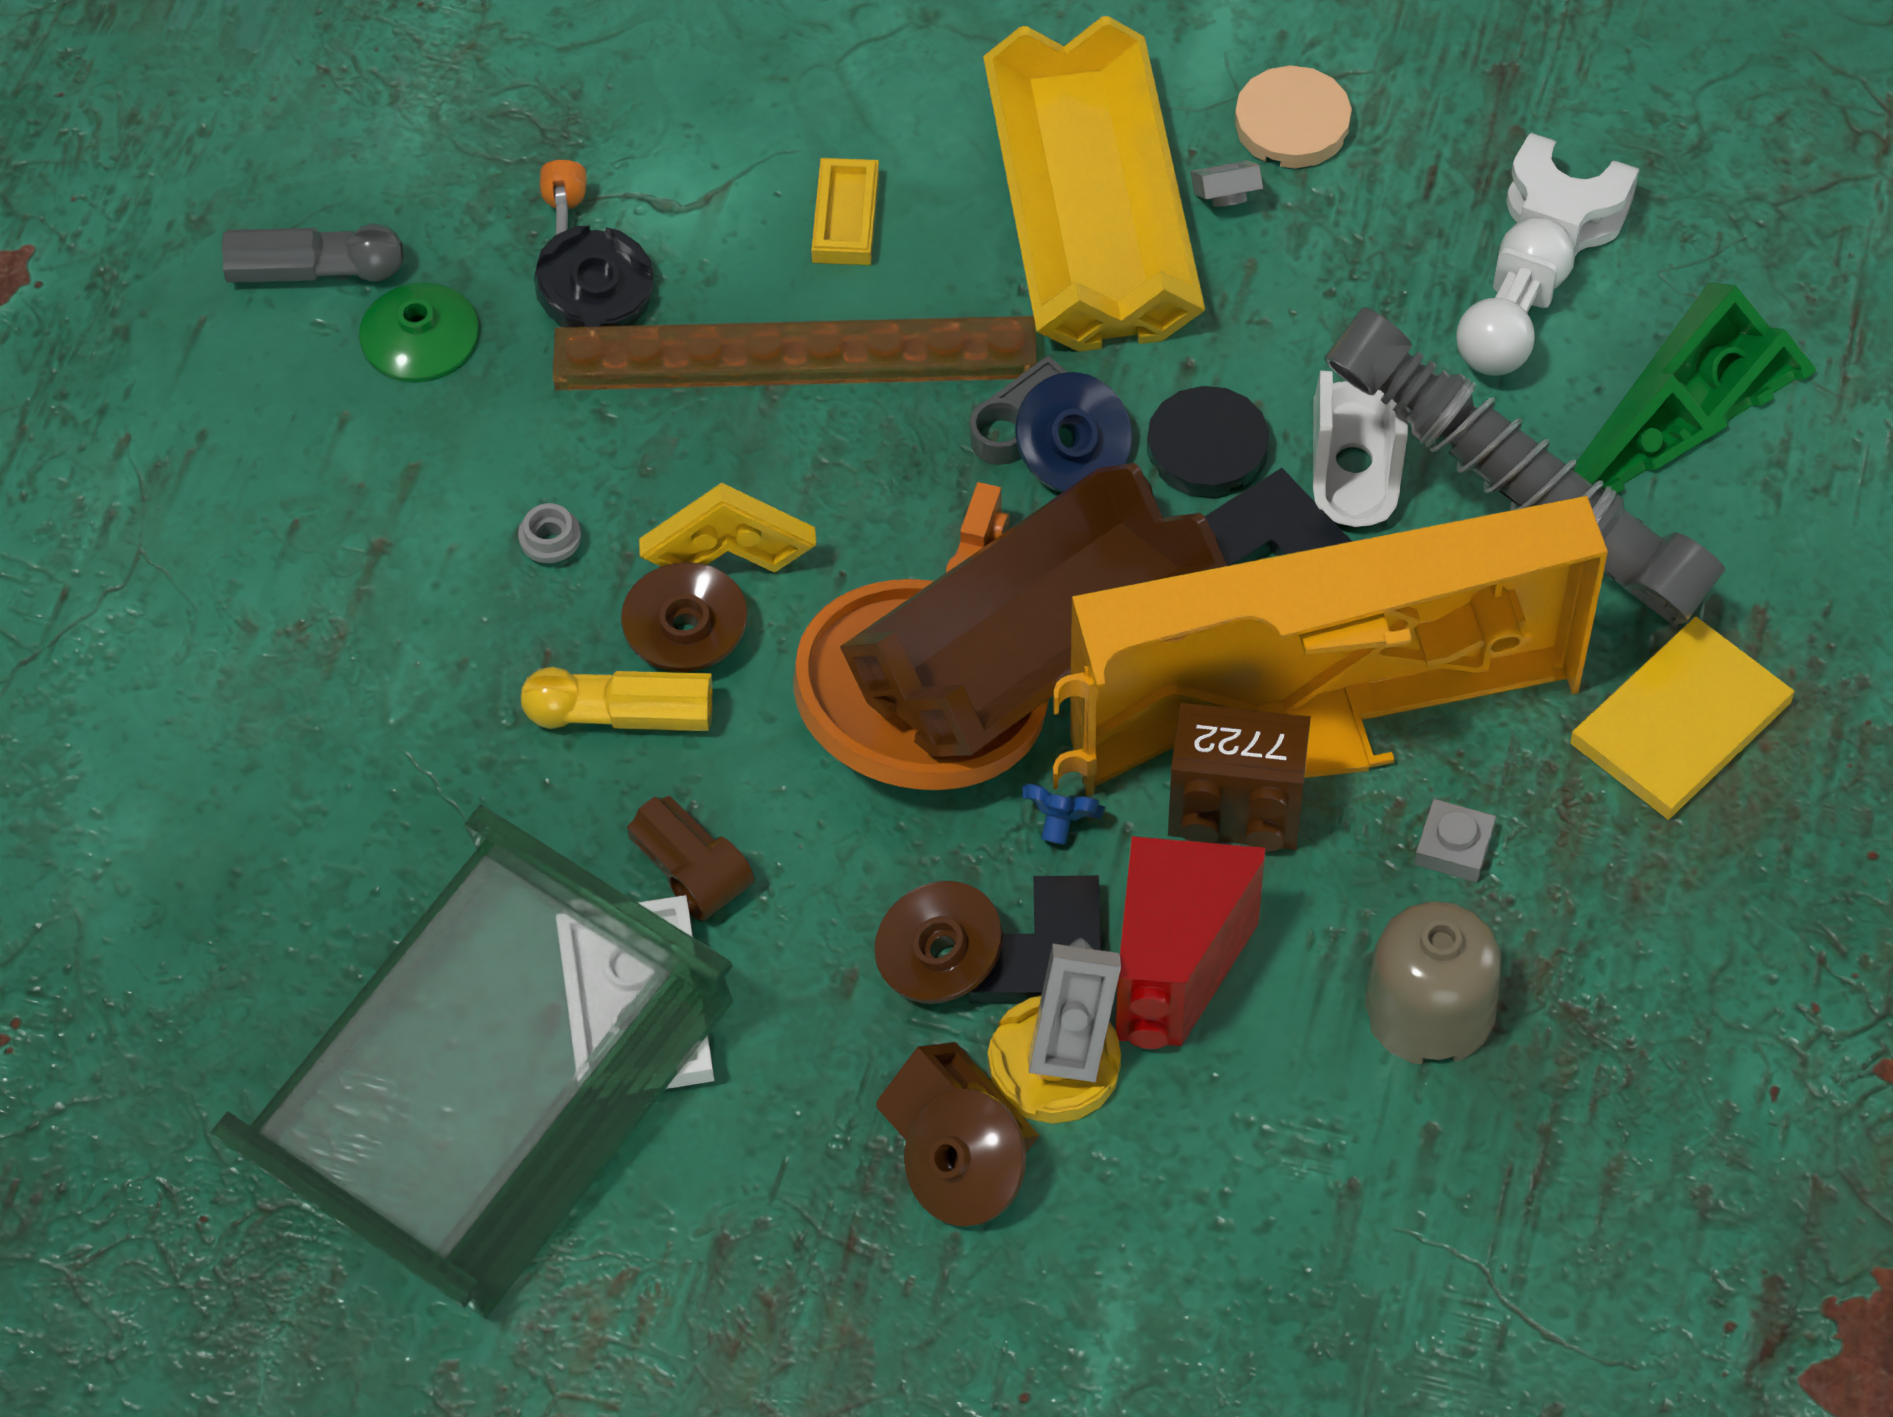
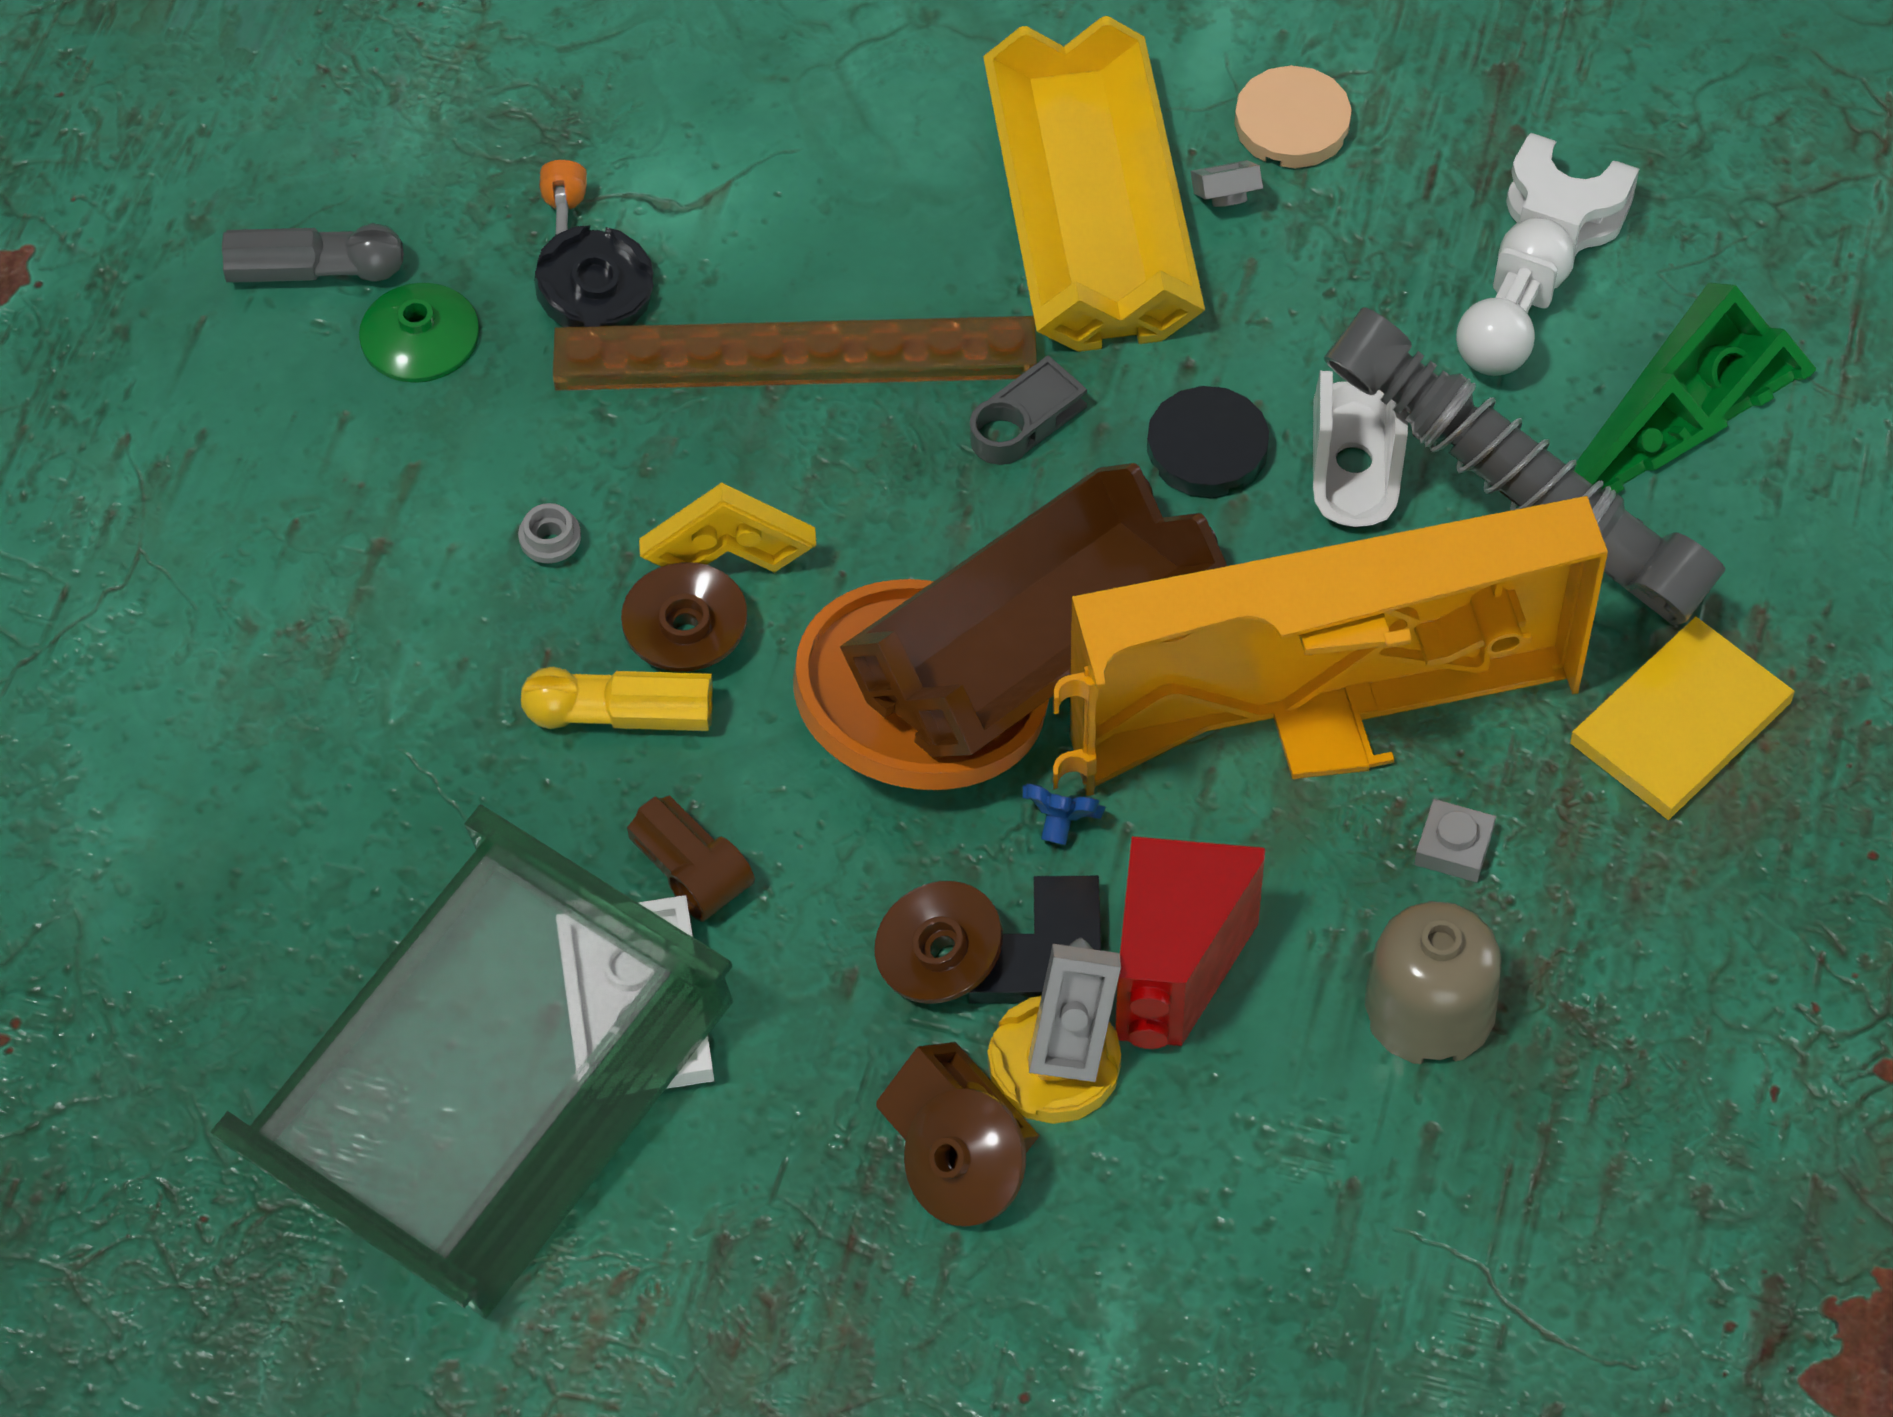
yellow tile [811,158,879,265] -> none
orange plate [946,482,1010,573] -> none
dark blue dish [1015,372,1132,493] -> none
reddish brown brick [1168,702,1311,851] -> none
black tile [1205,468,1353,566] -> none

